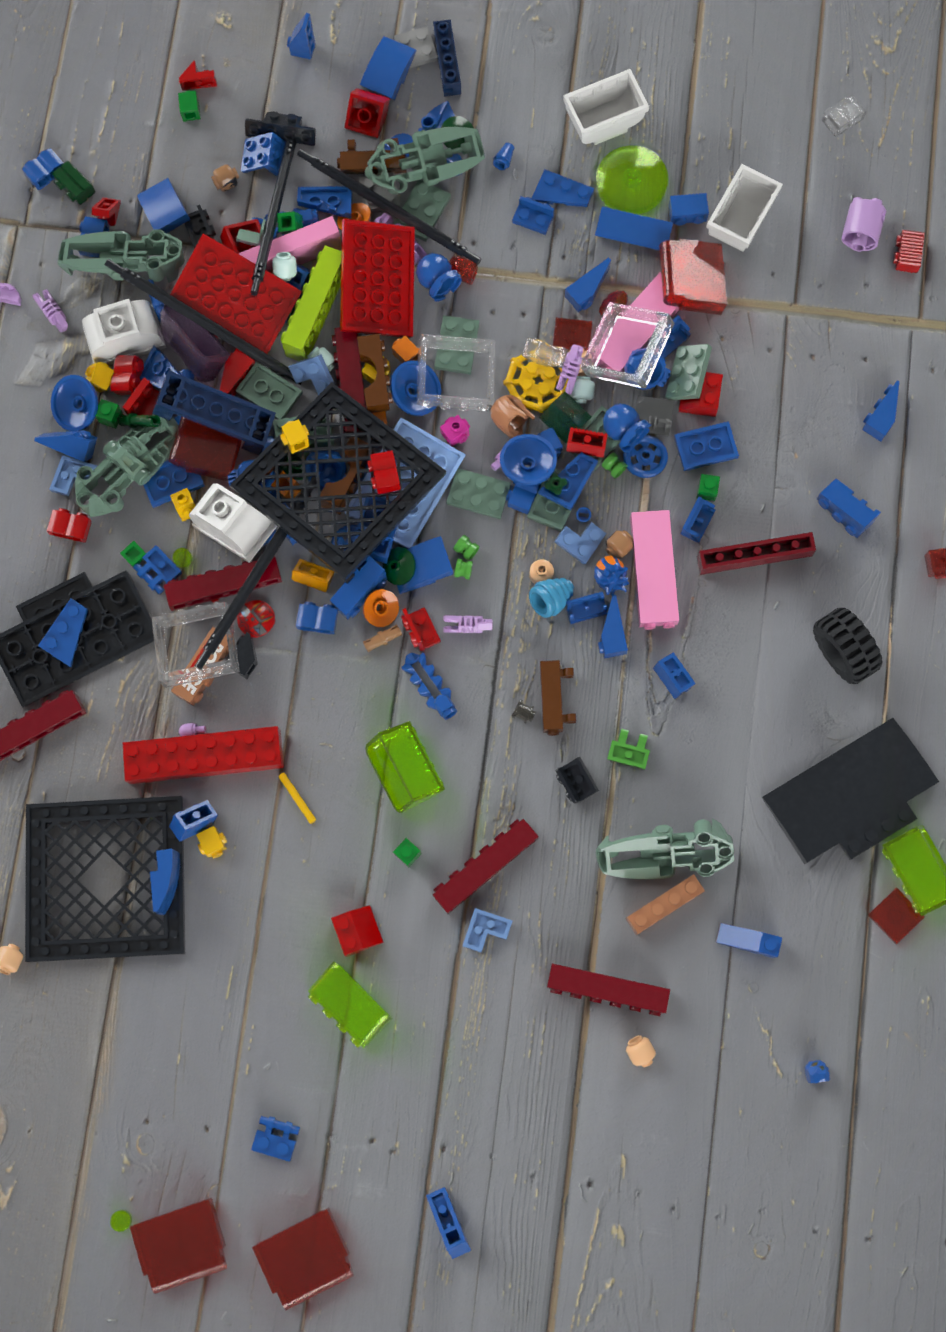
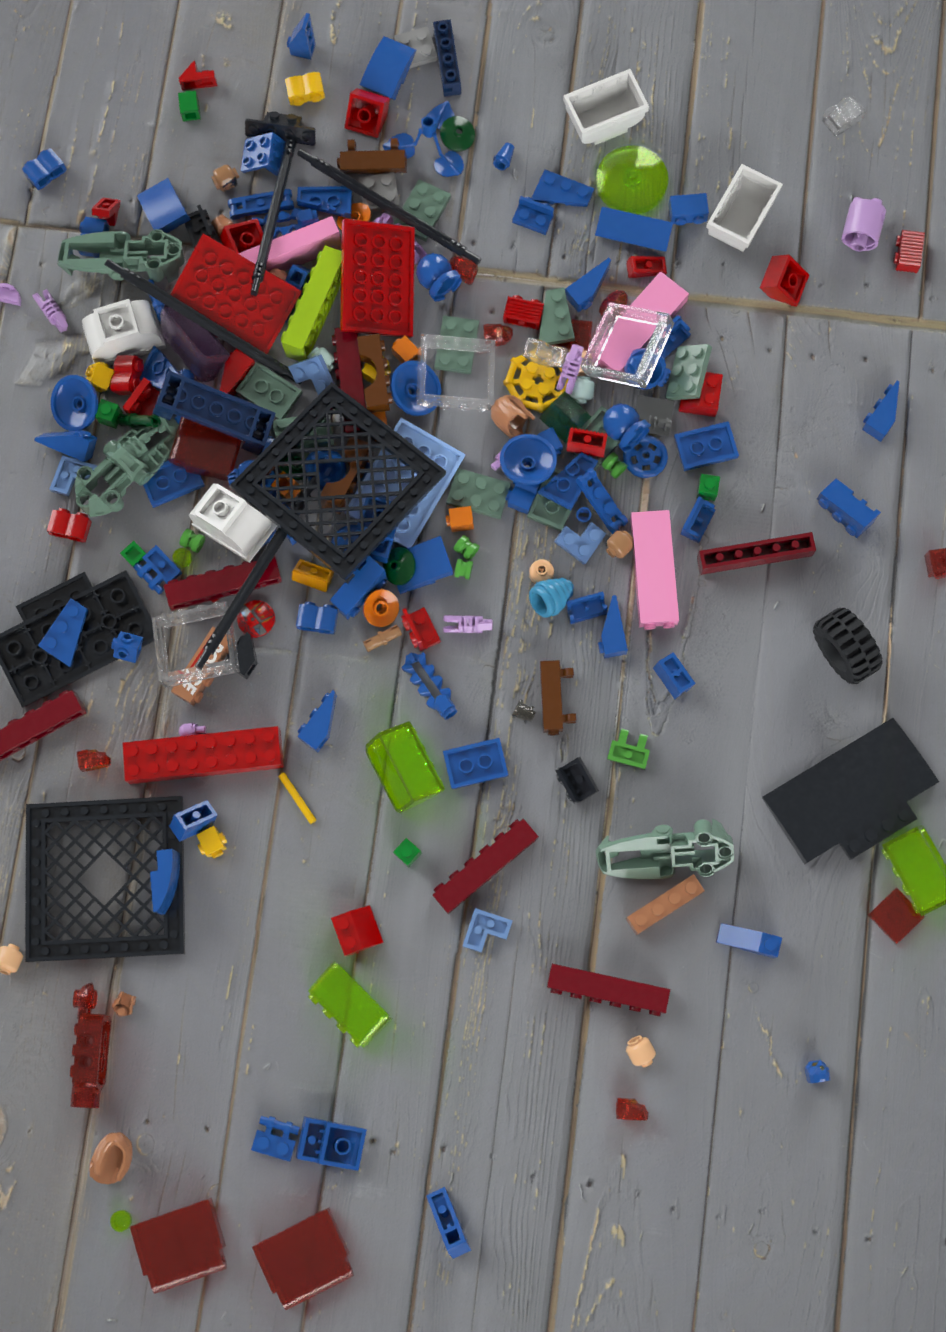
dark green brick [52,161,95,205] -> none
yellow brick [170,488,196,522] -> none
sand green bracket [236,219,266,246] -> none
light aqua head [272,252,297,281] -> none
green brick [277,211,303,235] -> none
yellow brick [280,419,309,454] -> none
sand green piece [365,127,485,195] -> none
red brick [367,450,400,494] -> none
dark pink brick [440,415,470,447] -> none
dark green plate [545,473,567,495] -> none
blue hair [594,556,629,596] -> none
clear red piece [659,238,728,315] -> none
none -> clear red brick [70,982,112,1108]
none -> clear red rock [77,749,111,772]
none -> nougat hair [89,1132,133,1185]
none -> blue brick [111,631,143,663]
none -> nougat arm [112,991,136,1017]
none -> bright green wheel [179,528,205,553]
none -> nougat arm [211,214,234,237]
none -> blue plate [228,189,294,220]
none -> yellow brick [285,72,325,106]
none -> blue slope [296,1116,367,1171]
none -> blue slope [298,690,337,753]
none -> blue plate [443,738,509,790]
none -> orange brick [446,506,474,532]
none -> clear red rock [483,324,513,347]
none -> red brick [503,295,544,330]
none -> sand green wing [538,287,575,347]
none -> blue plate [576,468,628,534]
none -> clear red rock [616,1098,649,1121]
none -> red slope [626,256,667,278]
none -> red slope [760,254,809,307]

